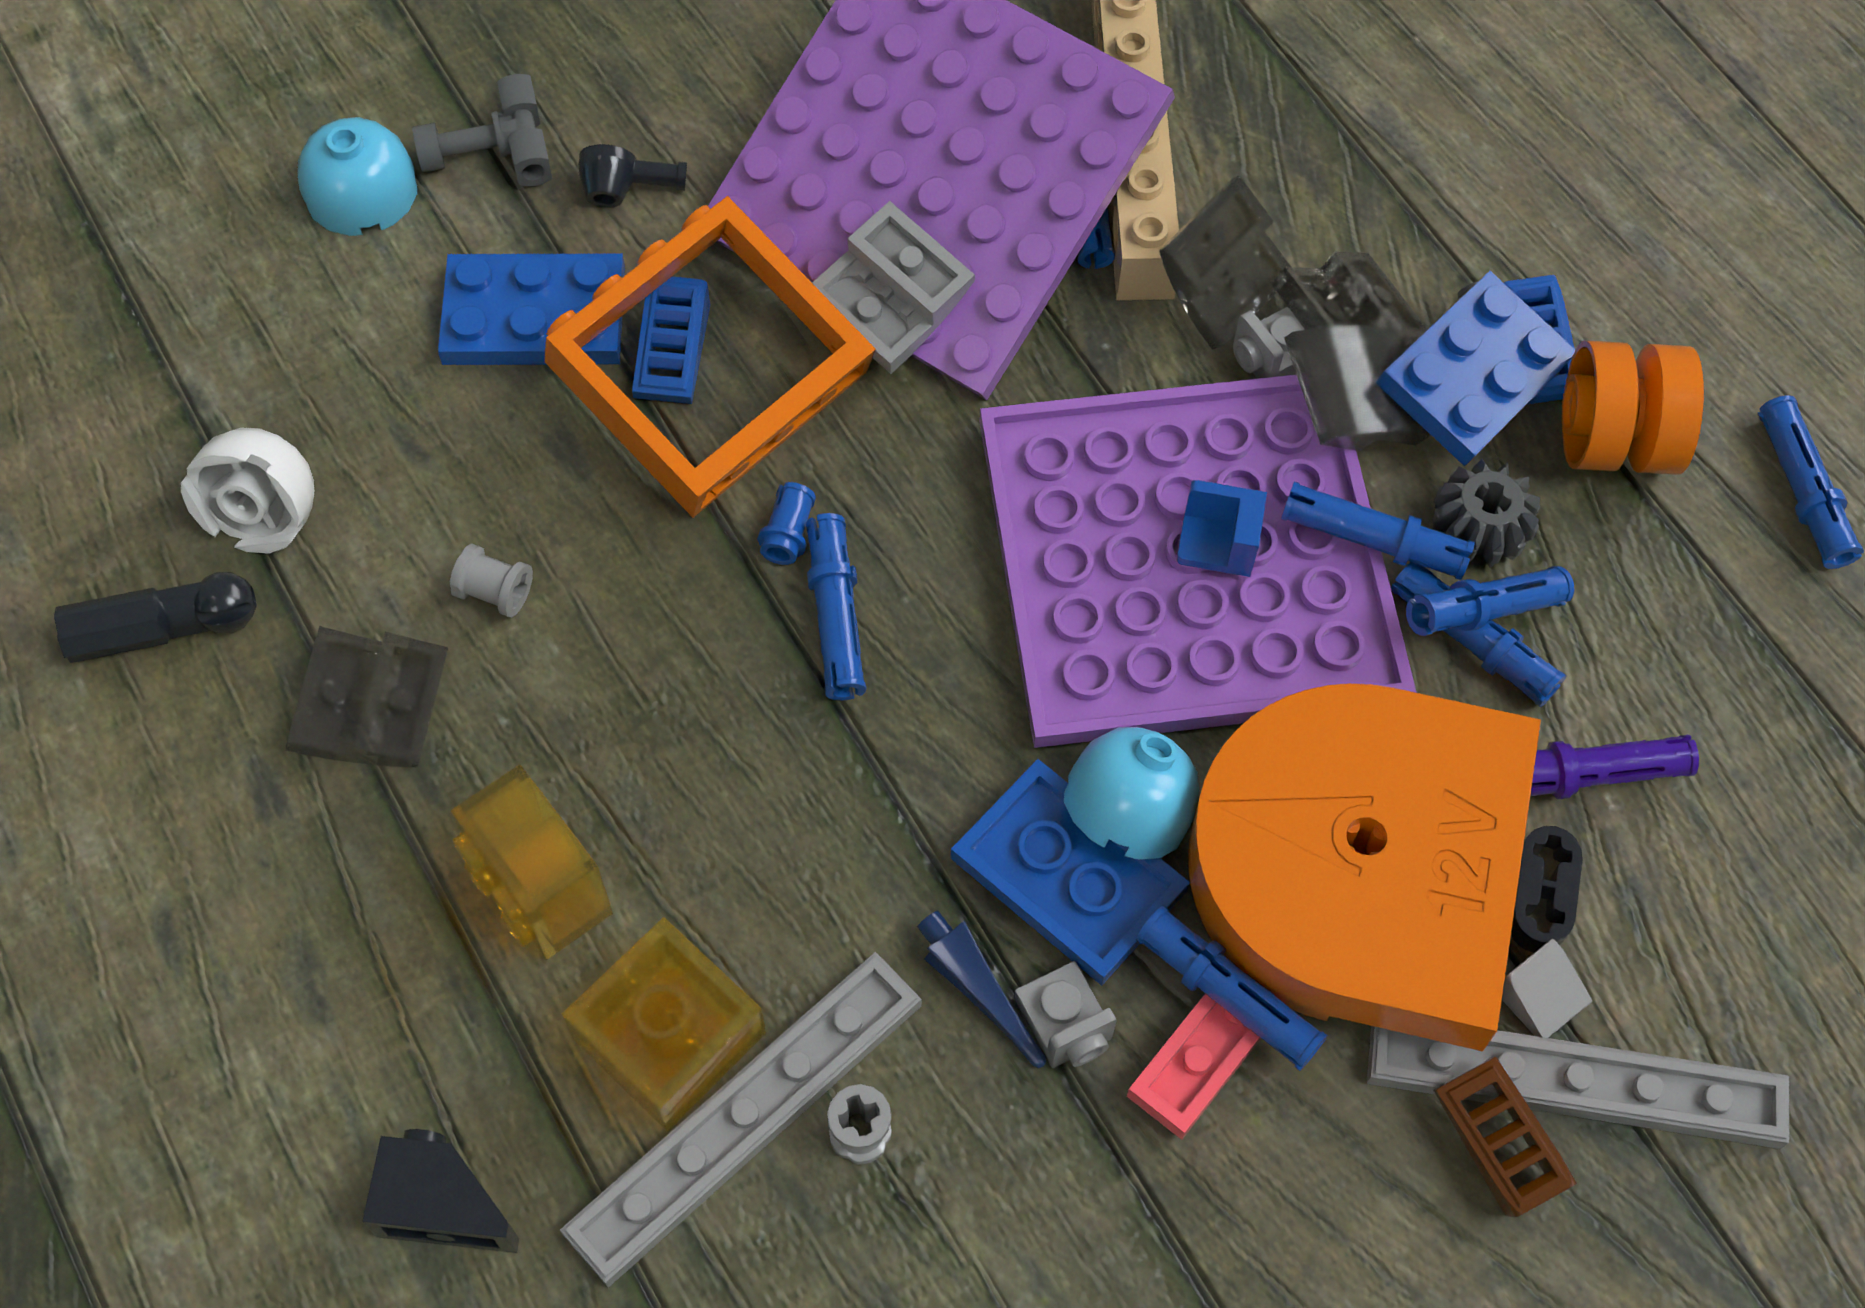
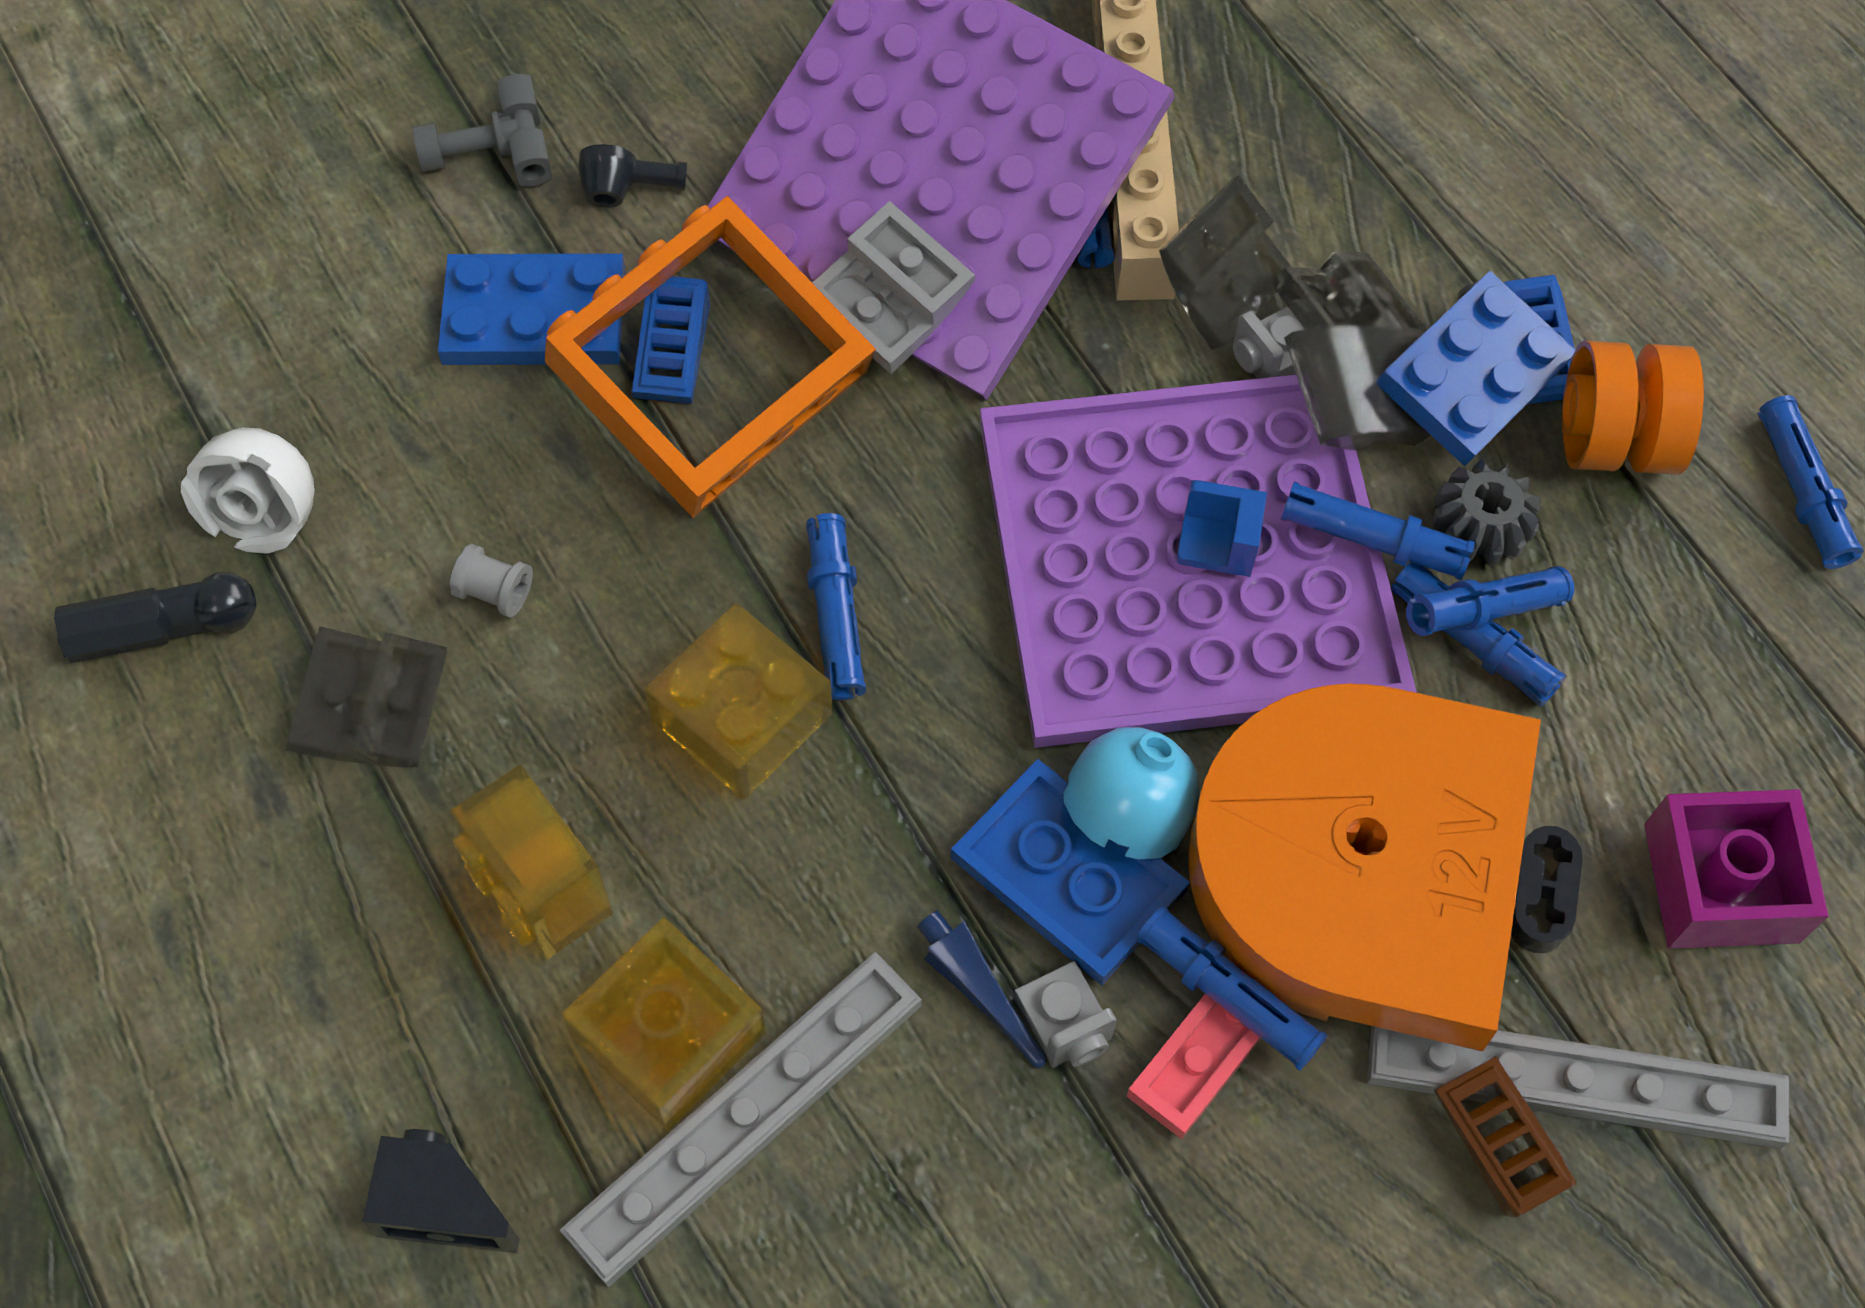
medium azure cylinder [298,117,417,236] -> none
blue pin [757,482,816,565] -> none
light grey bush [827,1084,892,1165] -> none
light grey slope [1502,939,1593,1038] -> none
dark purple pin [1530,735,1699,799] -> none
none -> clear yellow brick [644,603,833,801]
none -> magenta brick [1644,789,1829,949]

